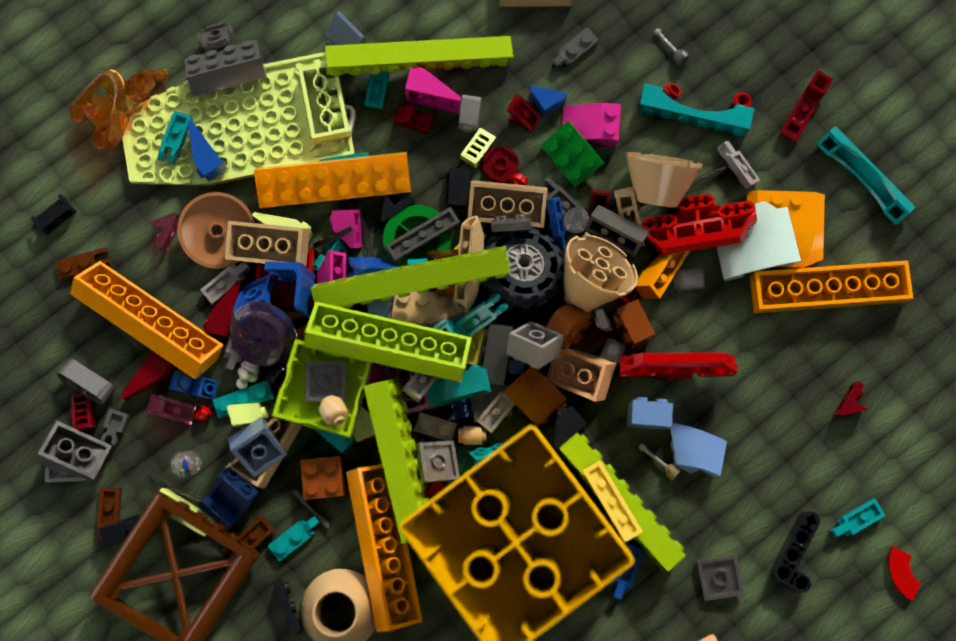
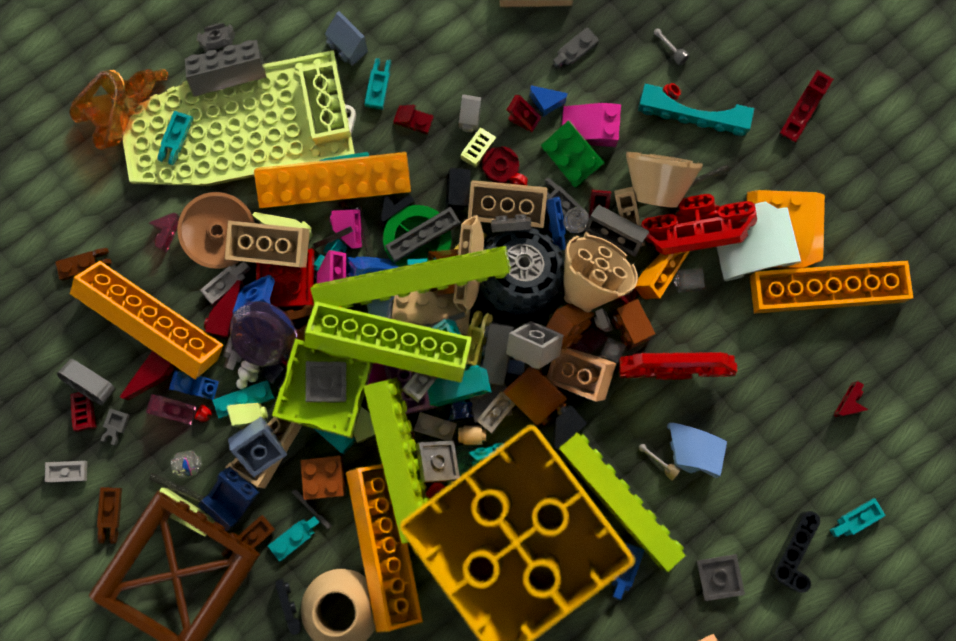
black hinge [31,194,77,235] -> none
dark grey slope [35,421,112,481] -> none
black slope [97,514,139,547] -> none
blue slope [188,120,227,182] -> none
blue piece [264,261,315,318] -> none
tan head [318,395,348,426] -> none
lime brick [325,36,513,76] -> none
dark pink slope [405,67,461,114] -> none
teal hinge [454,293,508,337] -> none
light yellow plate [582,461,643,542] -> none
medium blue brick [627,397,673,430] -> none
light grey hinge [717,141,760,189] -> none
red plate [732,93,752,107] -> none
teal arch [816,126,915,225] -> none
red tile [887,546,921,601] -> none

